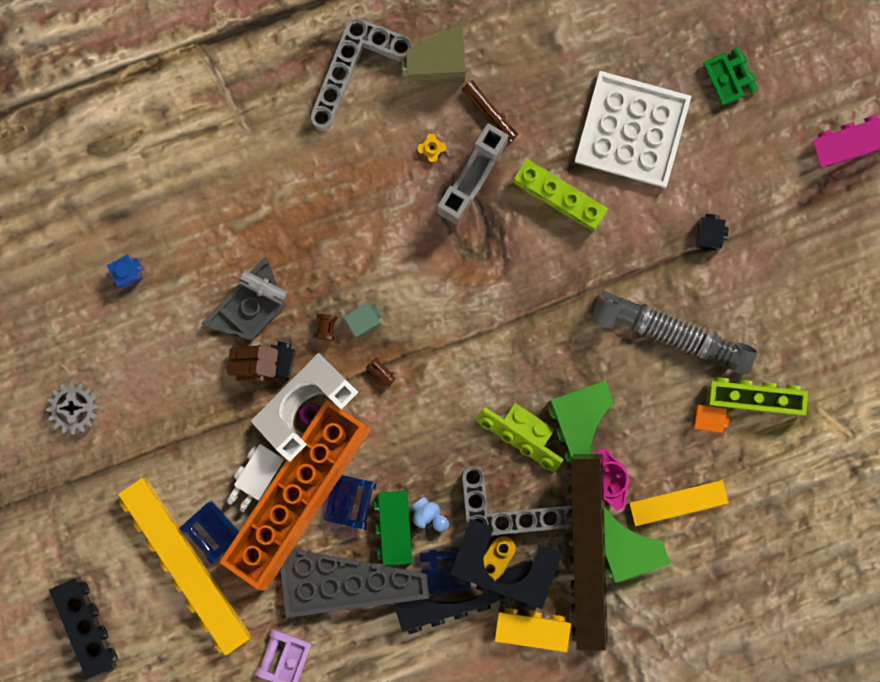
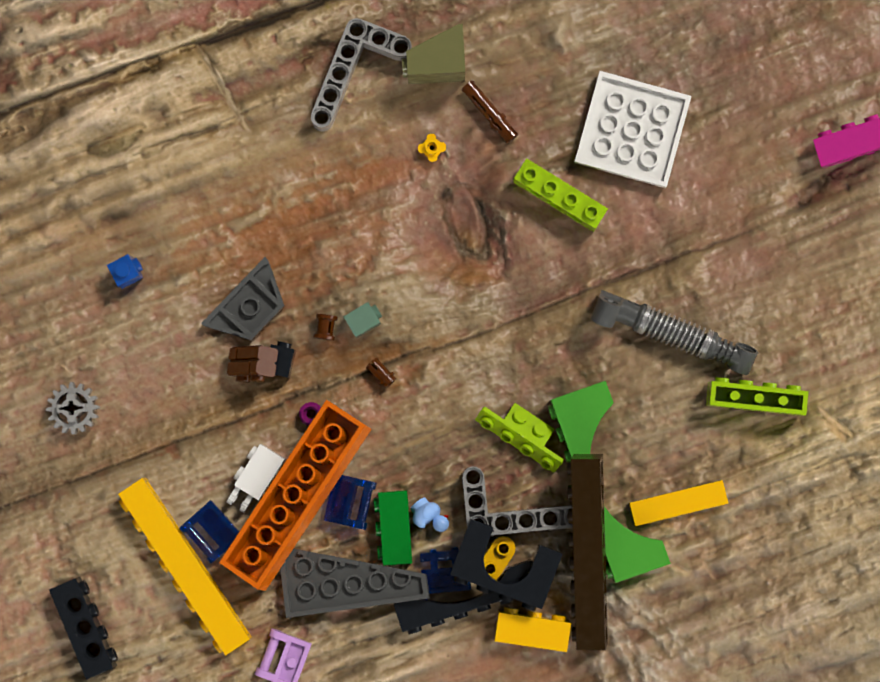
light grey pin [238,270,288,305] -> none
white arch [251,353,358,462] -> none
light grey arch [438,123,509,226] -> none
dark pink hat [597,448,629,511] -> none
orange brick [691,405,729,433] -> none
black brick [695,214,729,251] -> none
green plate [702,47,759,106] -> none

